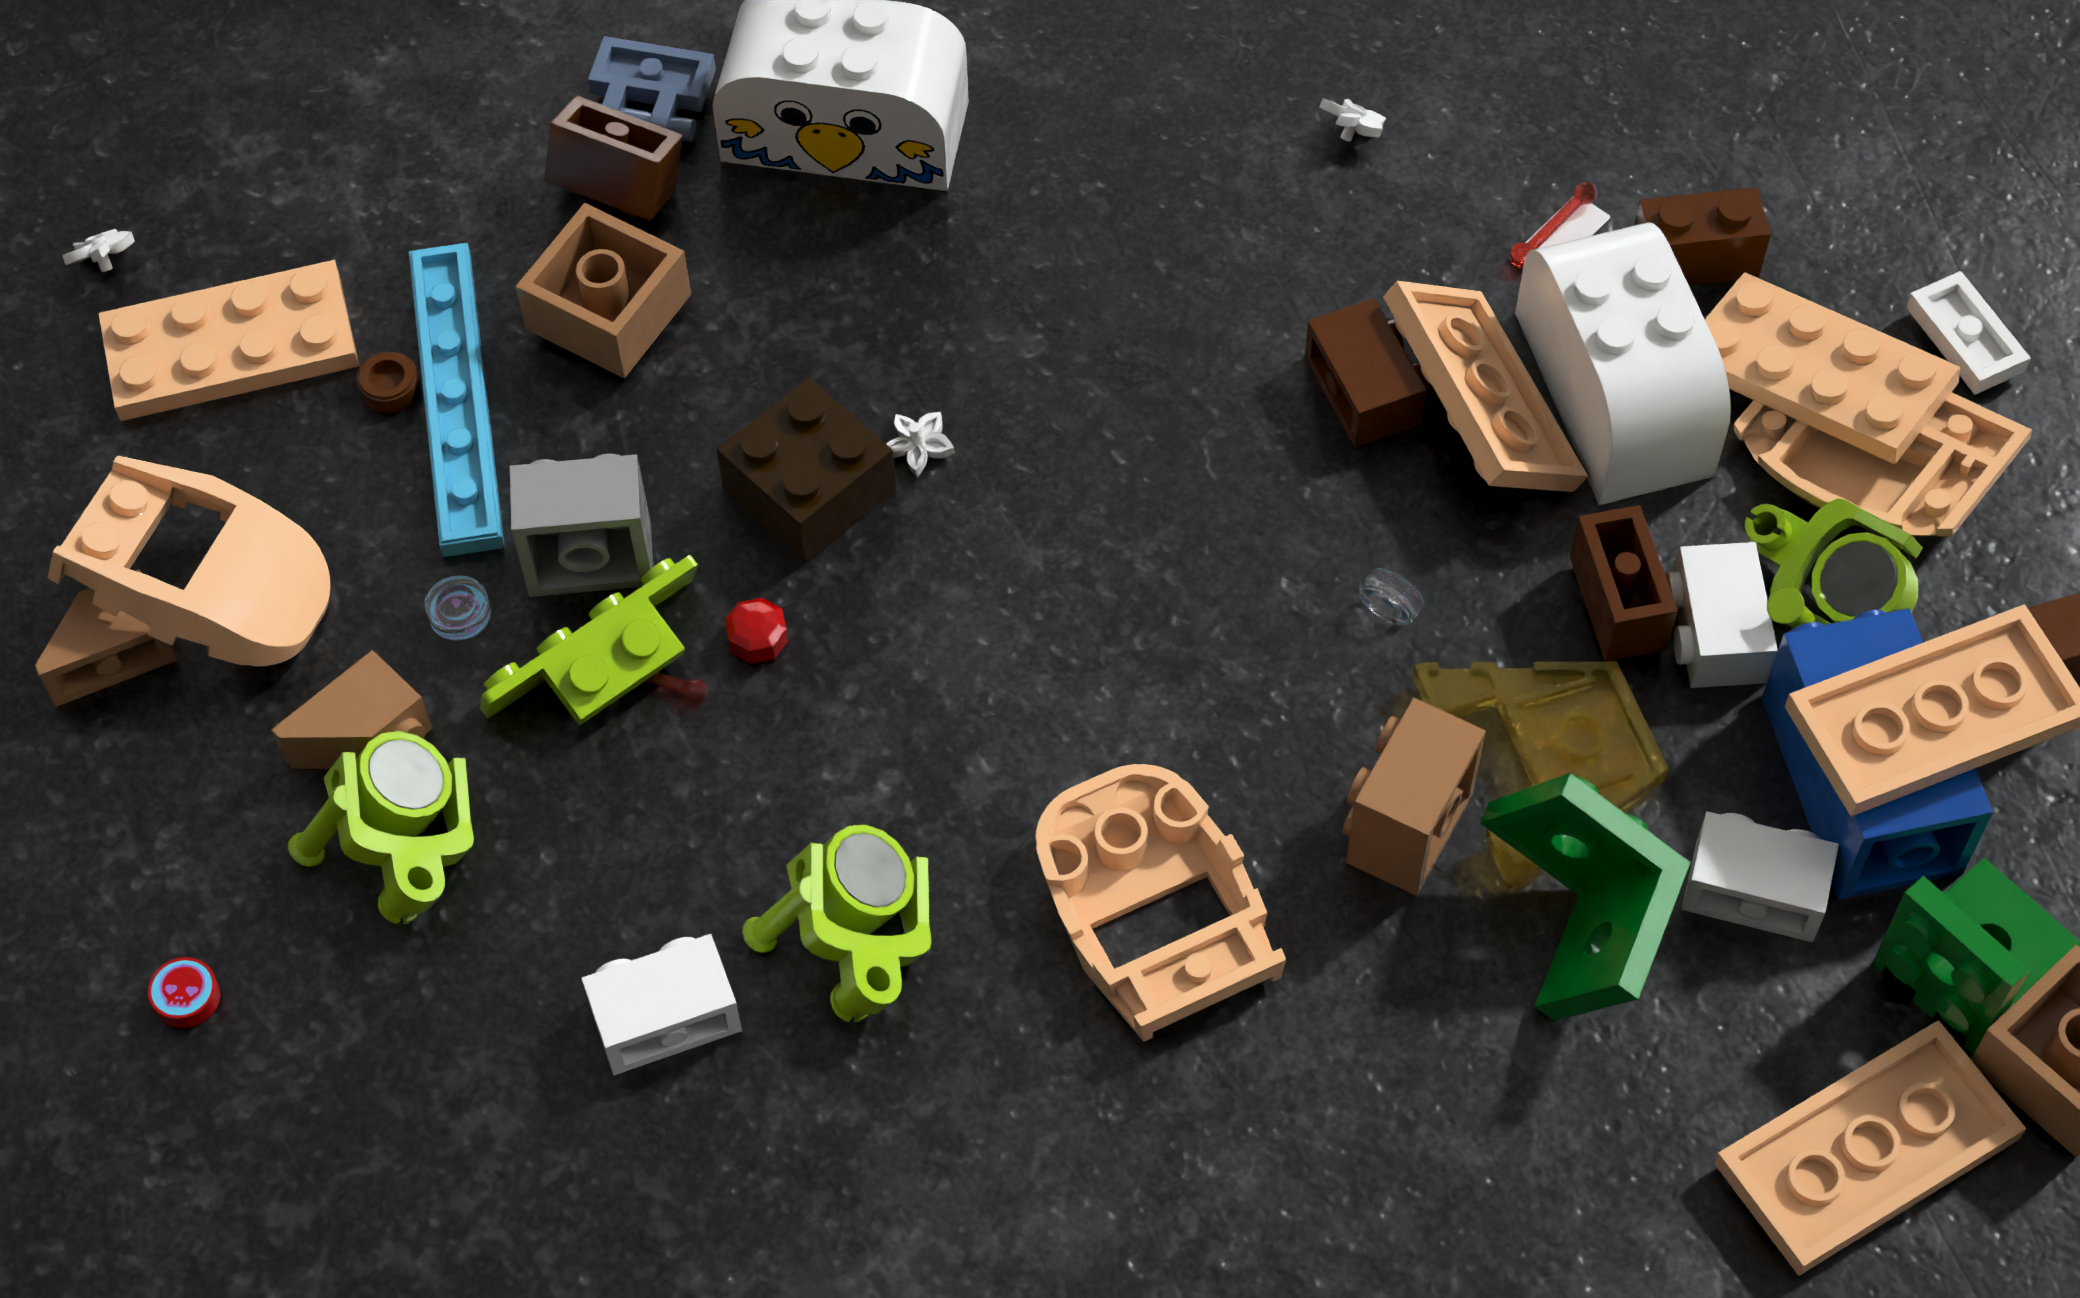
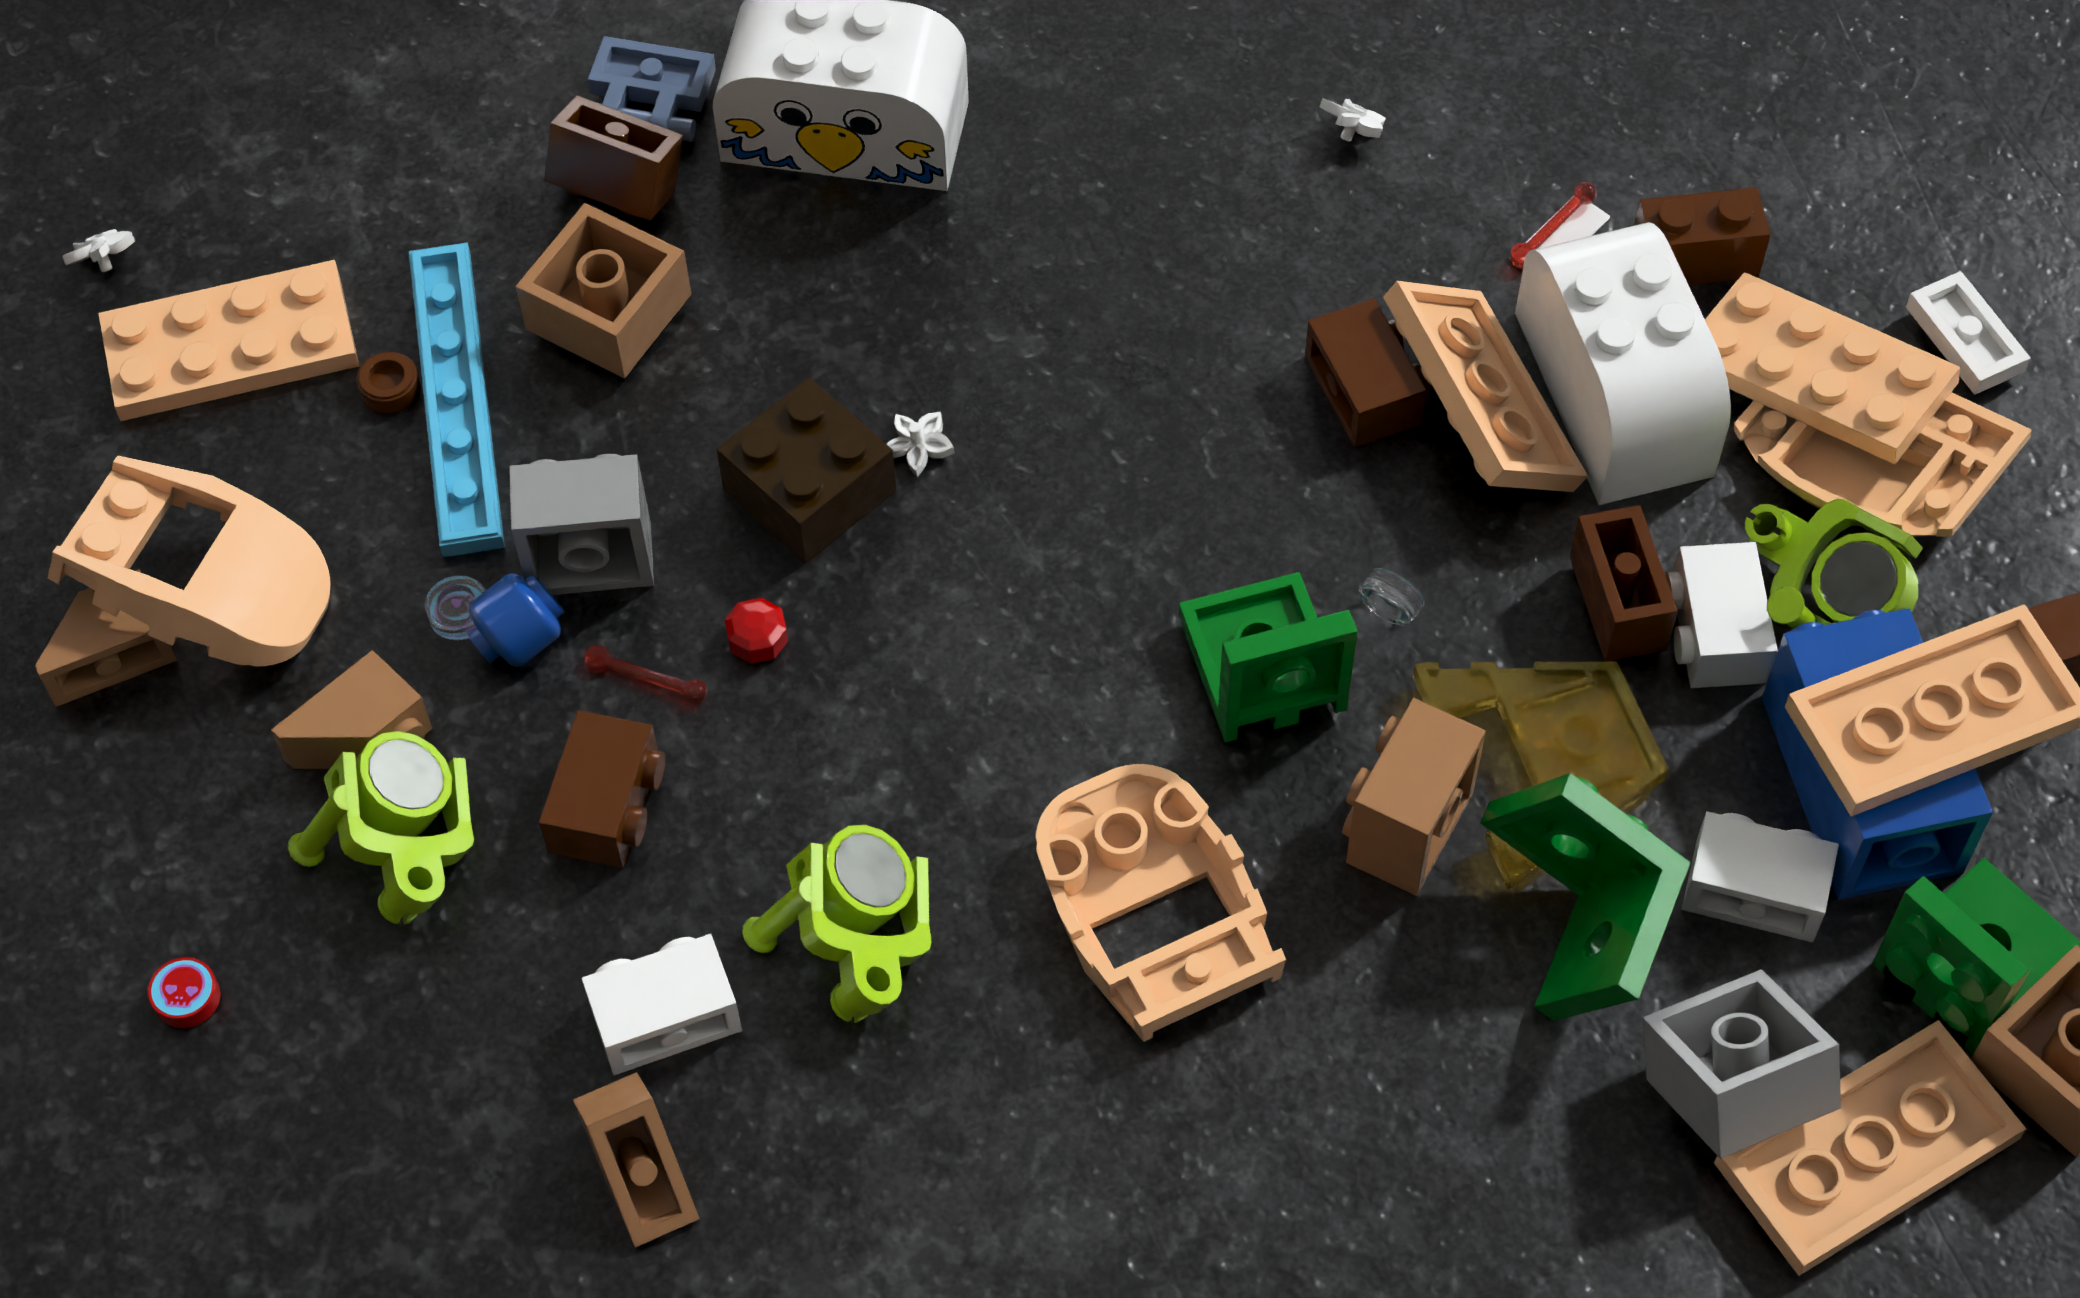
lime bracket [480,555,698,726] -> none
none -> blue head [467,573,564,667]
none -> reddish brown brick [539,710,665,868]
none -> medium nougat slope [573,1072,700,1247]
none -> green bracket [1178,572,1358,743]
none -> light grey brick [1643,969,1841,1159]

